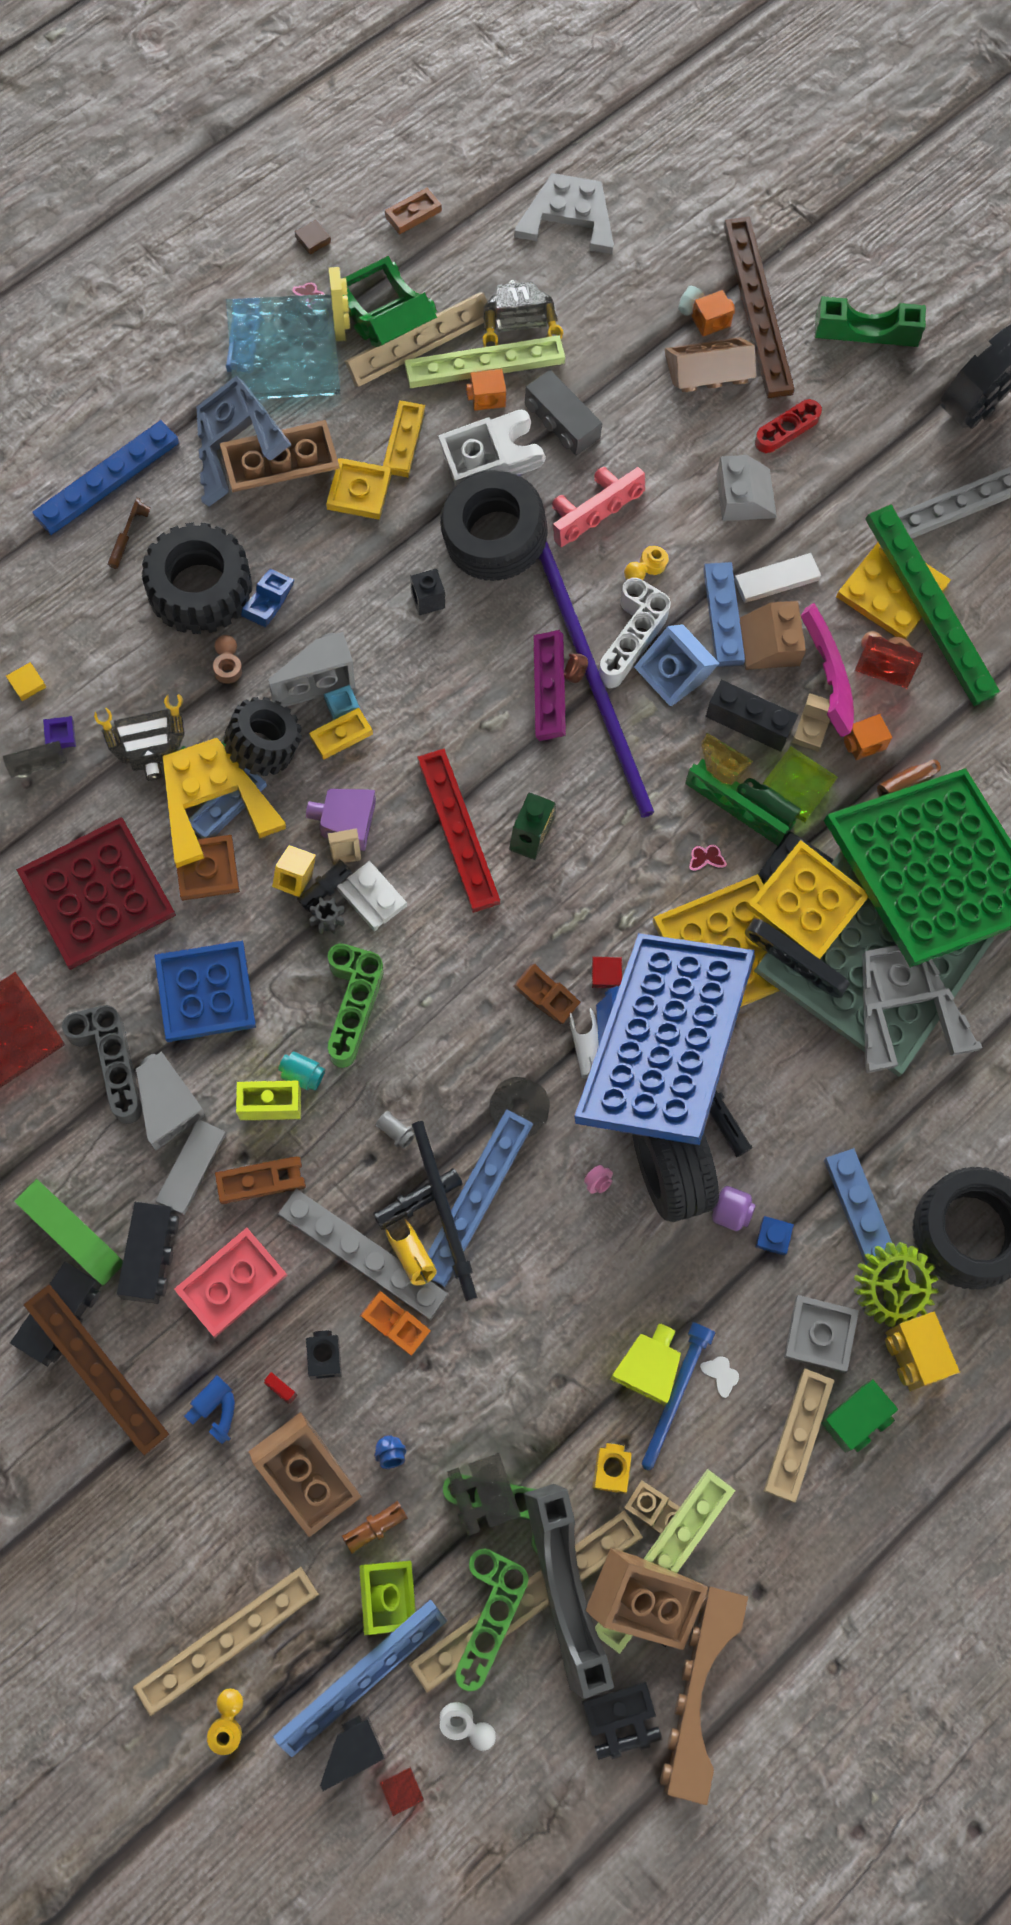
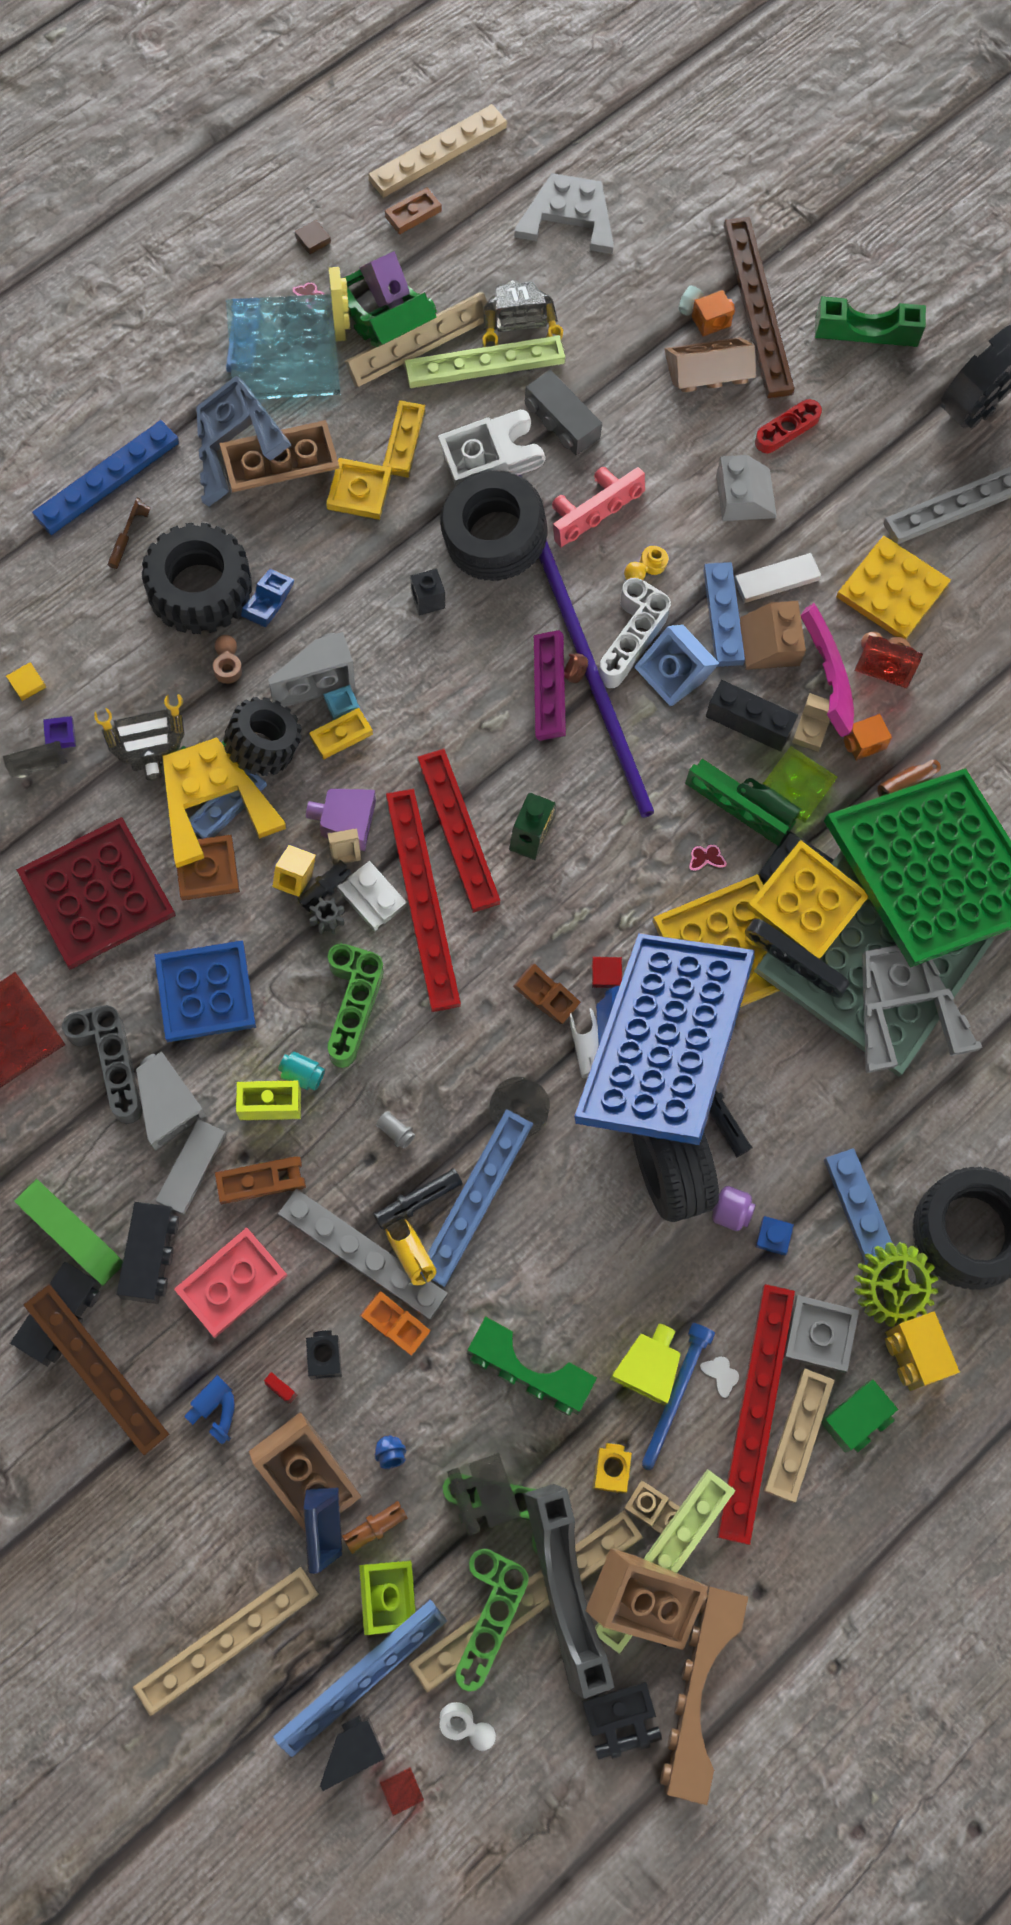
yellow plate [207,1688,243,1755] -> none
black bar [411,1121,478,1302] -> none
orange brick [466,369,506,411] -> none
bright pink plate [584,1165,613,1194] -> none
clear yellow wing [701,733,753,785] -> none
green plate [865,504,1000,707] -> none
none -> dark blue tile [304,1488,343,1574]
none -> medium lavender torso [359,251,410,309]
none -> tan plate [369,104,507,198]
none -> red plate [386,788,461,1012]
none -> green arch [467,1316,597,1416]
none -> red plate [717,1284,795,1545]

